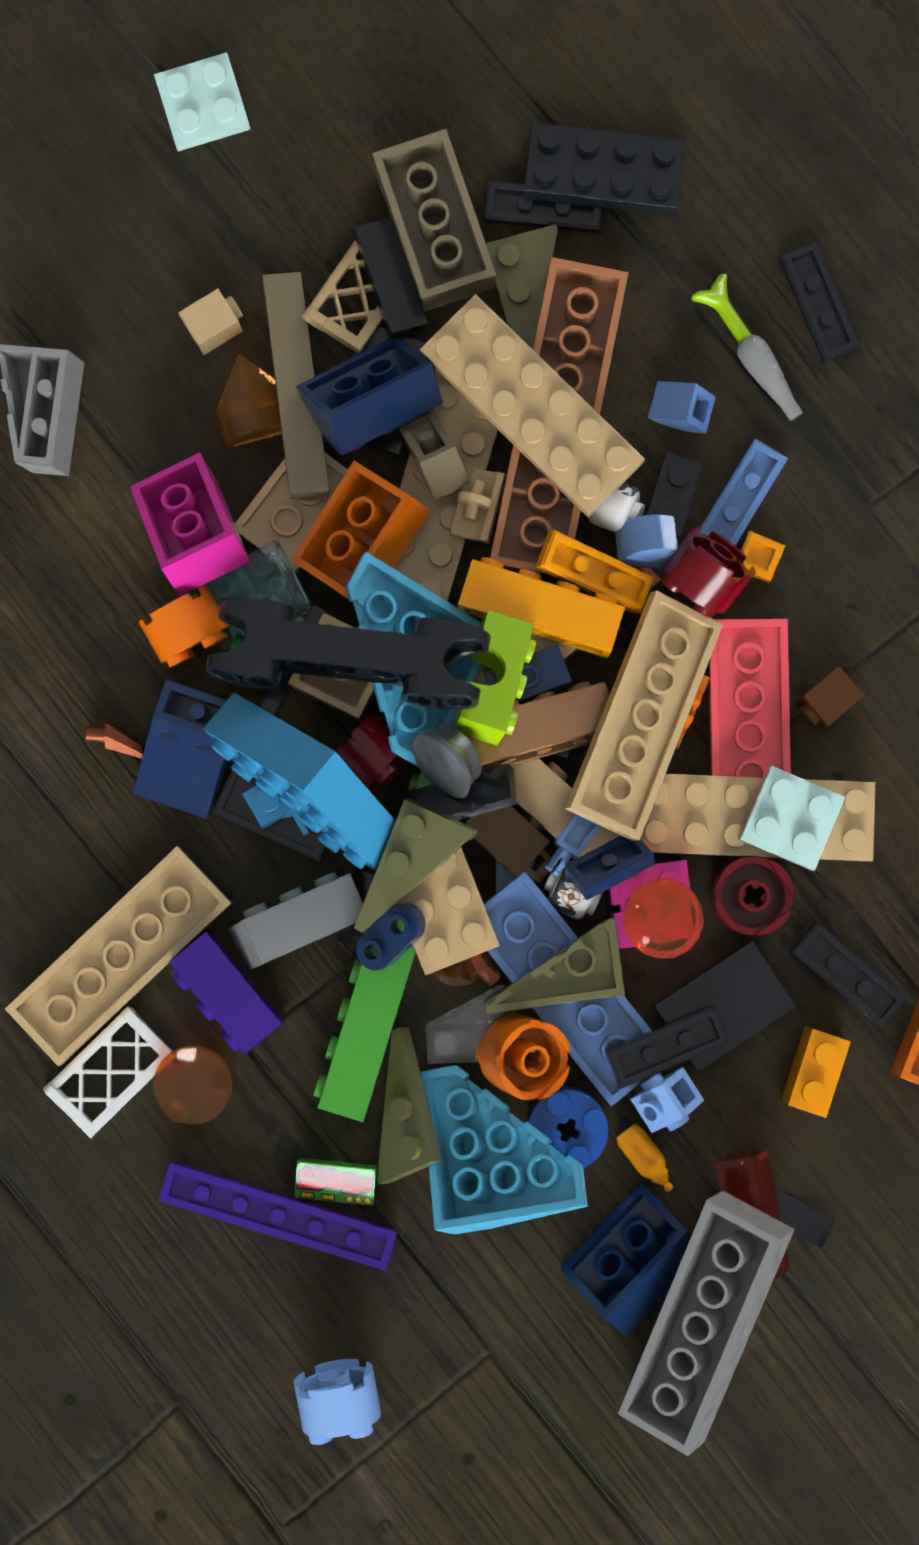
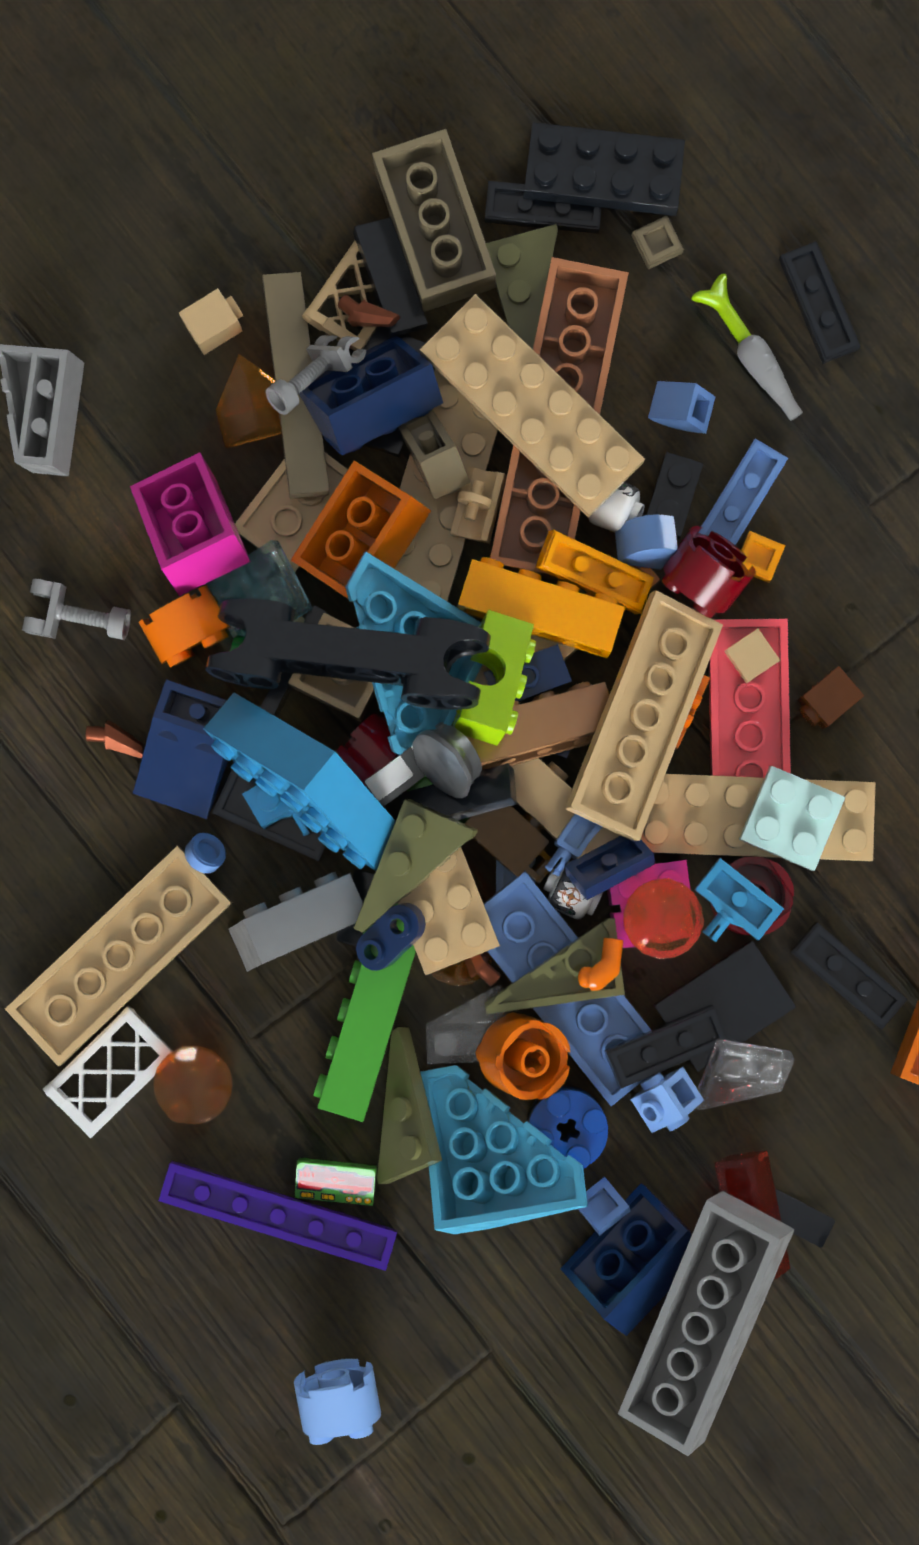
light aqua plate [154,52,251,151] -> none
dark purple brick [169,931,285,1054] -> none
light orange piece [616,1123,673,1192] -> none
light orange brick [781,1026,851,1118] -> none
none -> light grey bar [22,579,131,640]
none -> medium blue tile [185,833,226,874]
none -> light grey bar [265,335,366,415]
none -> copper bar [338,295,401,327]
none -> white sticker [365,745,425,806]
none -> orange arm [578,937,624,991]
none -> medium blue plate [578,1177,630,1236]
none -> dark tan tile [631,215,684,270]
none -> dark azure plate [694,858,784,942]
none -> clear wing [696,1039,795,1110]
none -> tan tile [724,628,781,684]

